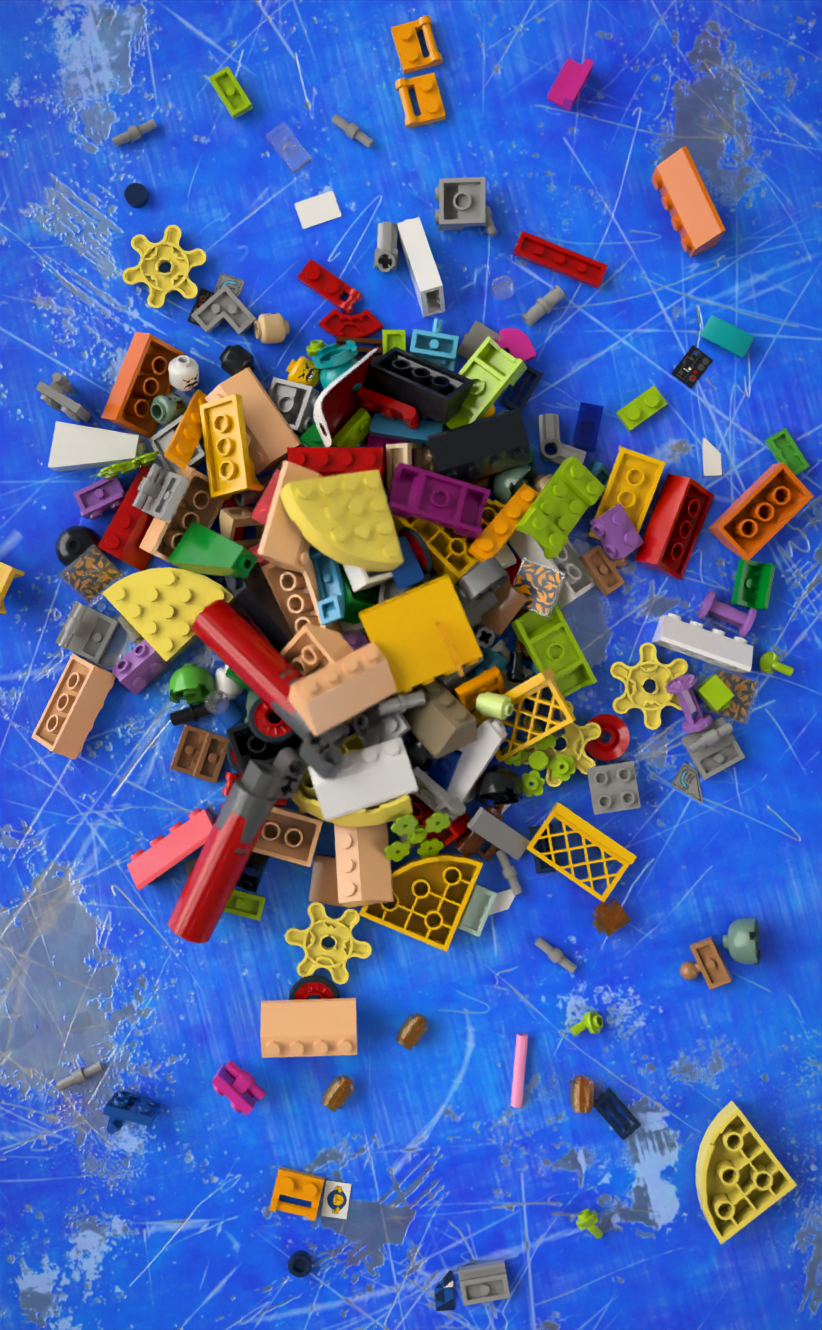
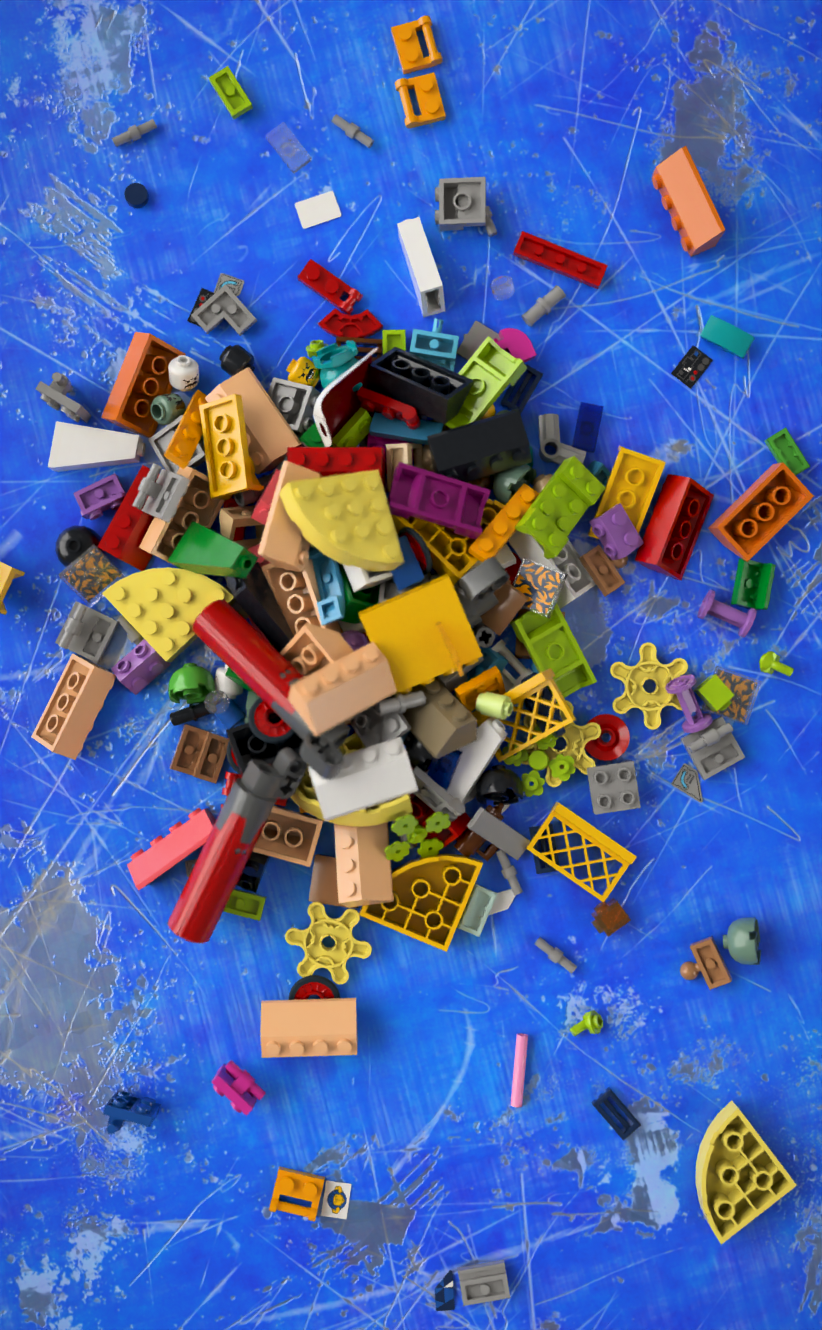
light grey bar [56,1061,104,1091] -> none
lime plant [97,451,160,480] -> none
light yellow plate [122,225,207,309] -> none
tan head [254,313,290,344] -> none
dark blue tile [288,1250,312,1277] -> none
clear orange brick [321,1074,355,1112] -> none
light grey piece [374,222,398,272] -> none
clear orange brick [396,1013,429,1050] -> none
black pin [506,651,525,683] -> none
dark pink panel [547,58,594,112] -> none
clear orange brick [570,1075,594,1113] -> none
lime plate [575,1208,603,1239] -> none
lime plate [616,386,667,432] -> none
white slope [651,613,753,674] -> none
white sticker [702,438,722,476] -> none

